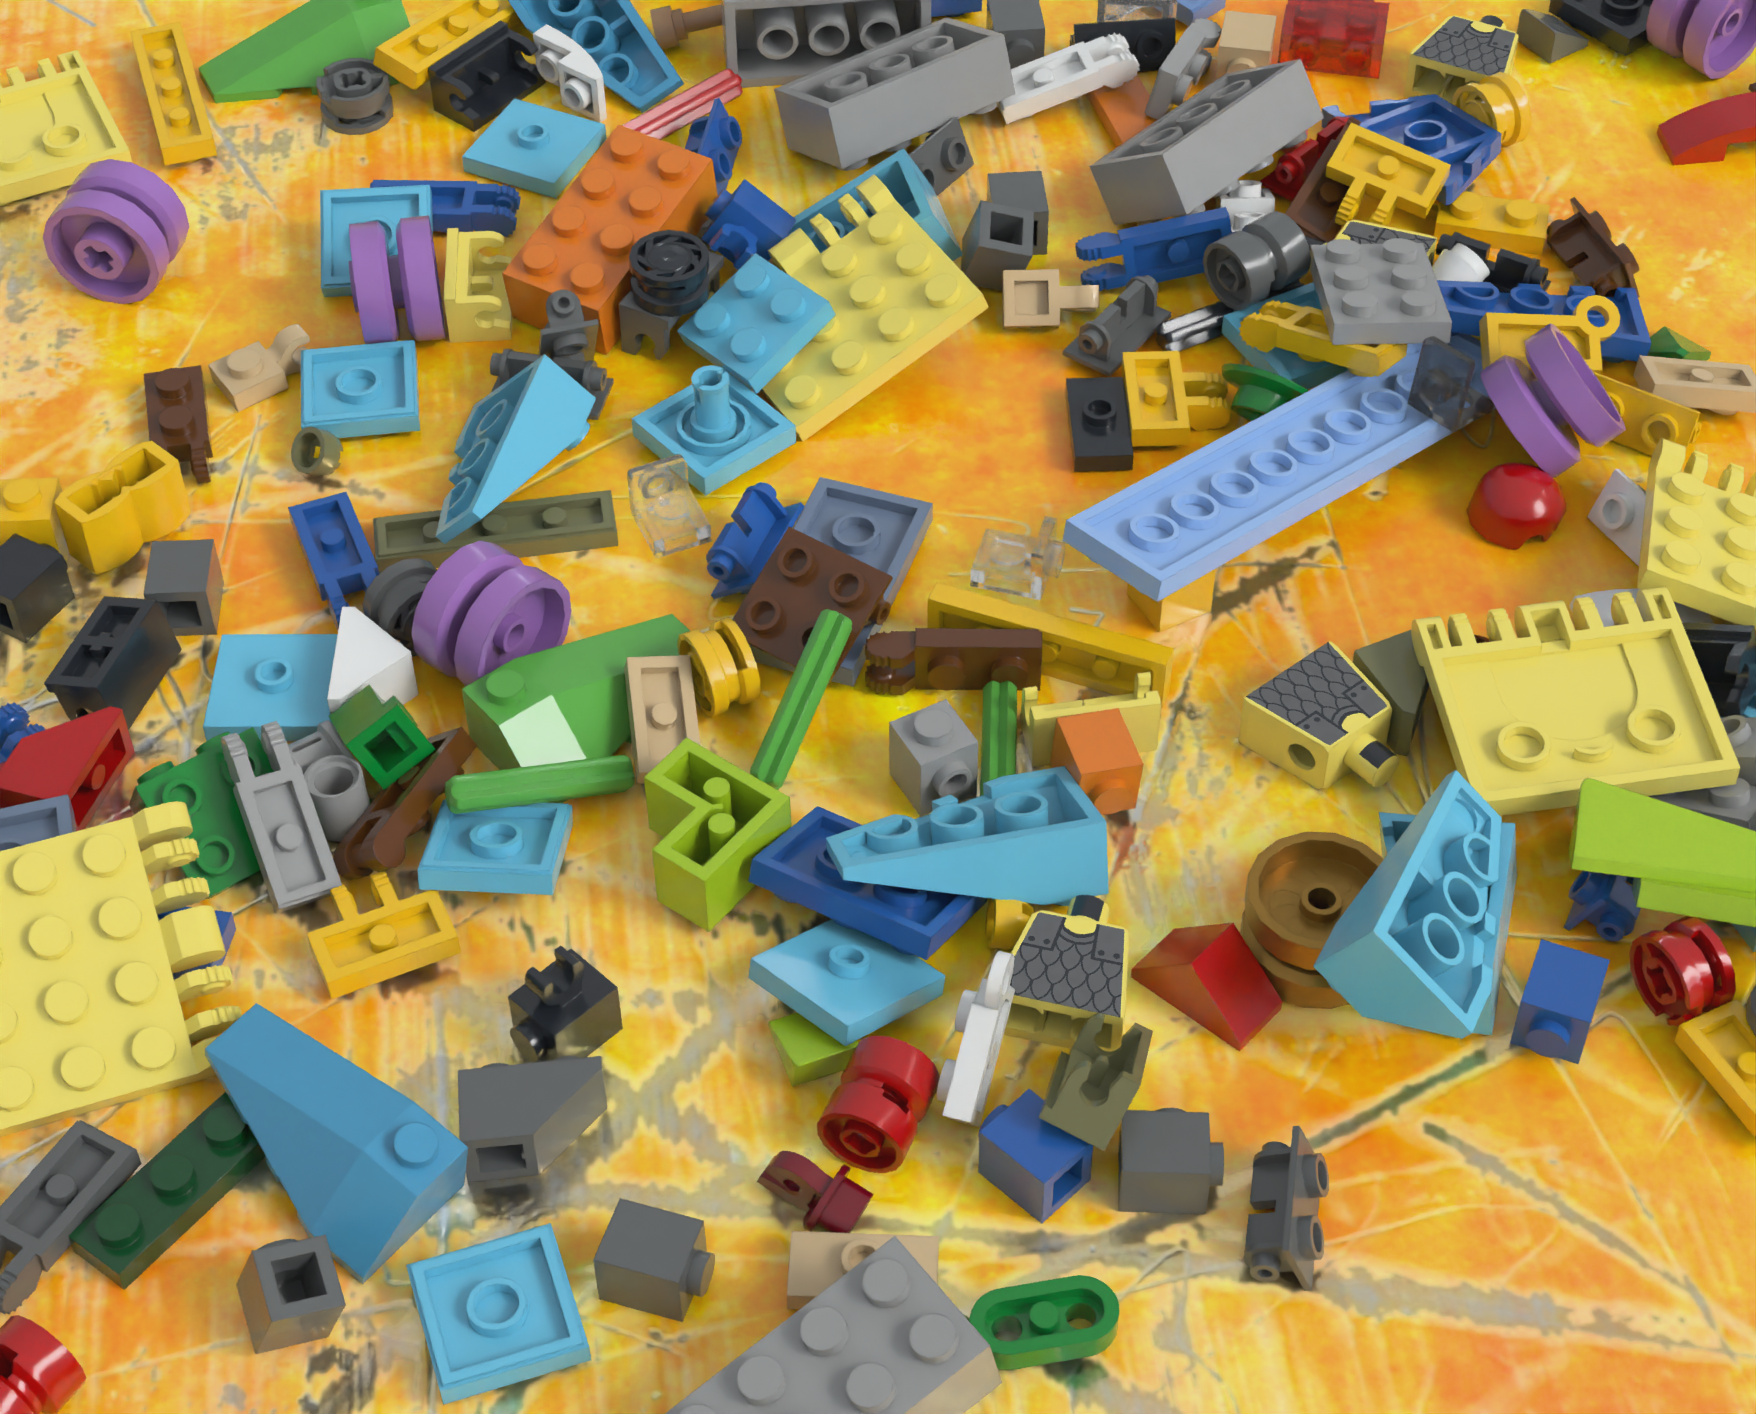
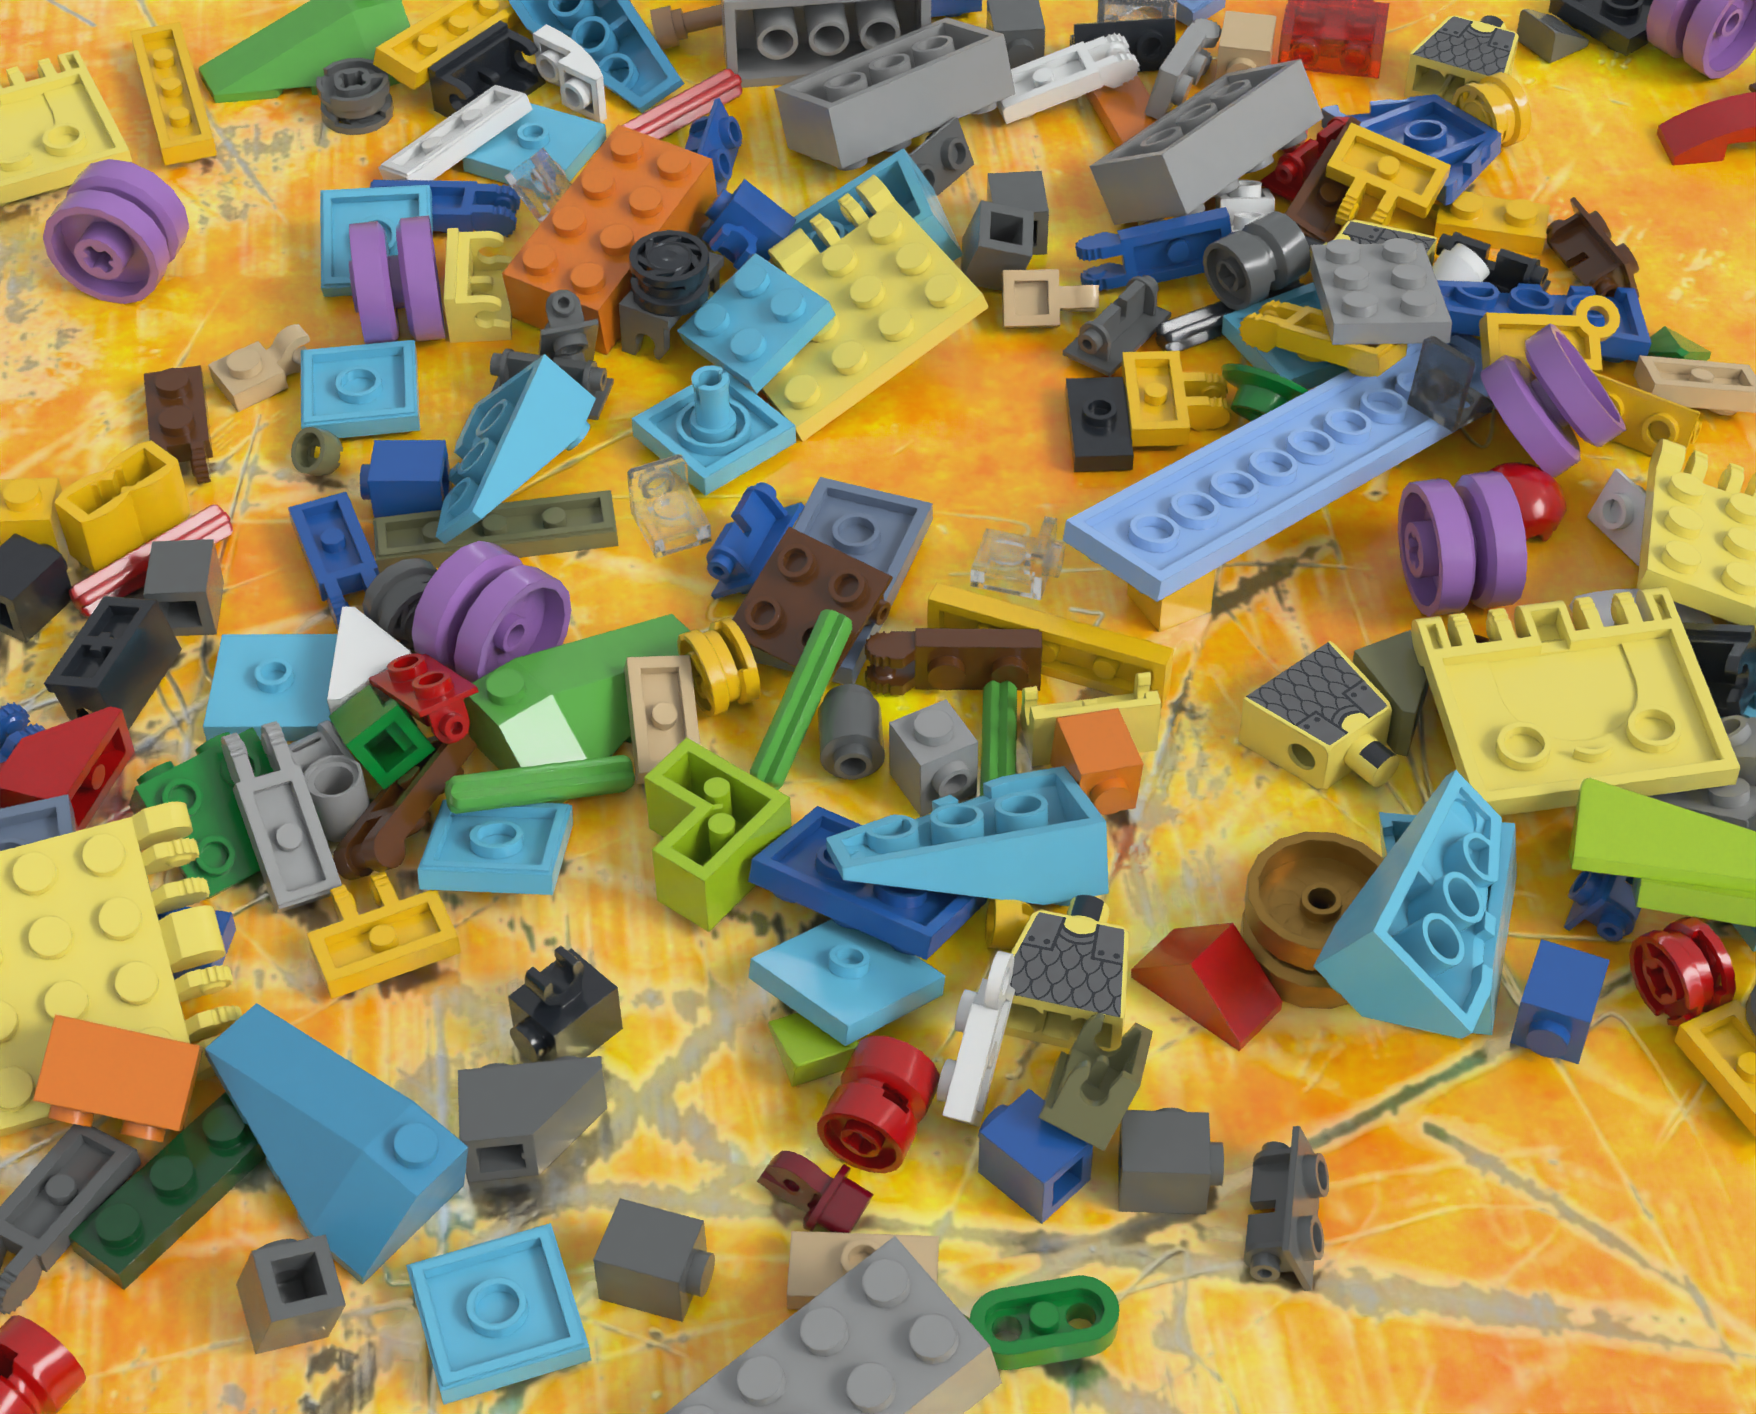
none -> orange brick [33,1014,204,1142]
none -> axle [69,504,233,618]
none -> blue brick [360,440,452,518]
none -> red hinge [368,653,479,744]
none -> white tile [378,85,533,180]
none -> clear bracket [504,147,571,224]
none -> dark grey brick [818,684,885,780]
none -> medium lavender wheel [1398,471,1527,617]

